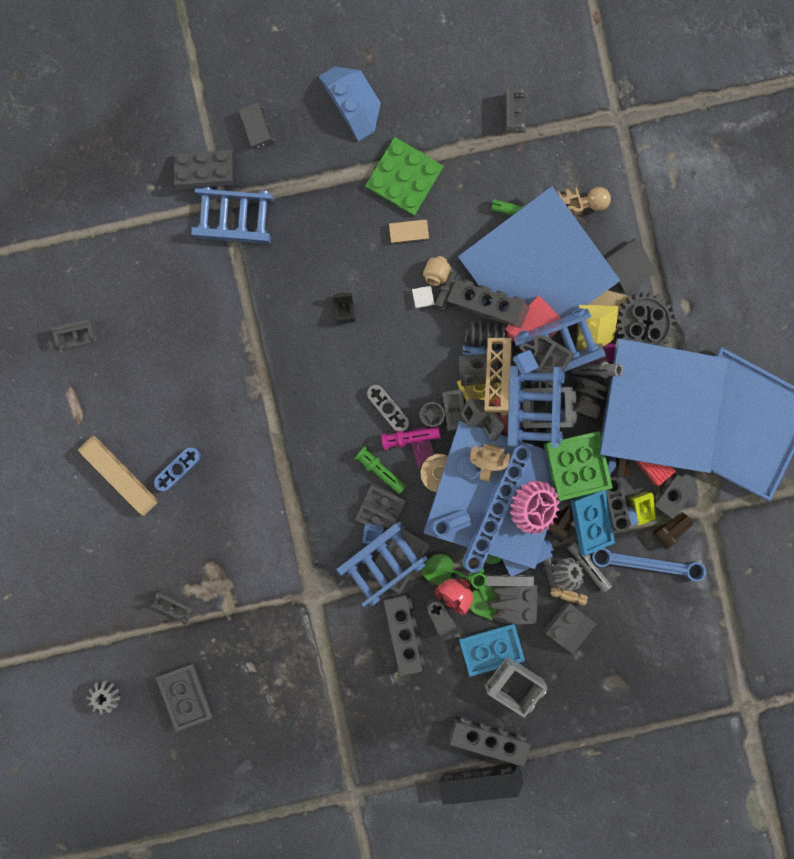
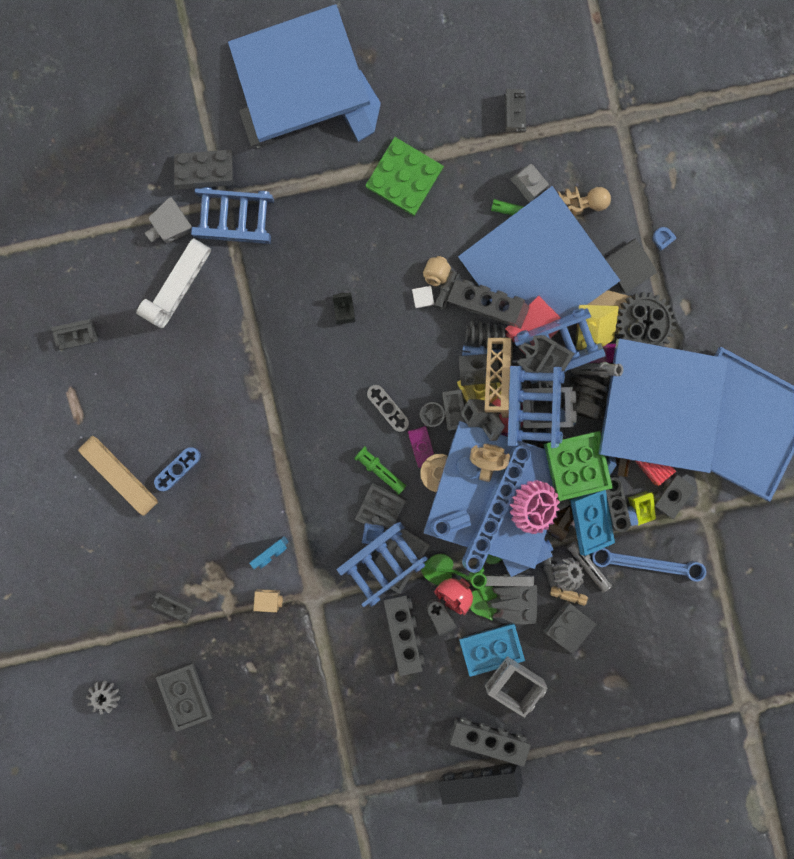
dark pink pin [381,427,441,450] -> none
tan tile [389,219,429,244] -> none
medium blue tile [513,350,539,375] -> none
dark brown piece [653,512,694,549] -> none
none -> white beam [136,238,211,328]
none -> light grey torso [145,197,192,243]
none -> medium blue tile [228,4,370,142]
none -> dark azure plate [249,536,289,569]
none -> tan brick [254,589,283,612]
none -> light grey torso [510,164,549,203]
none -> medium blue tile [652,227,676,251]

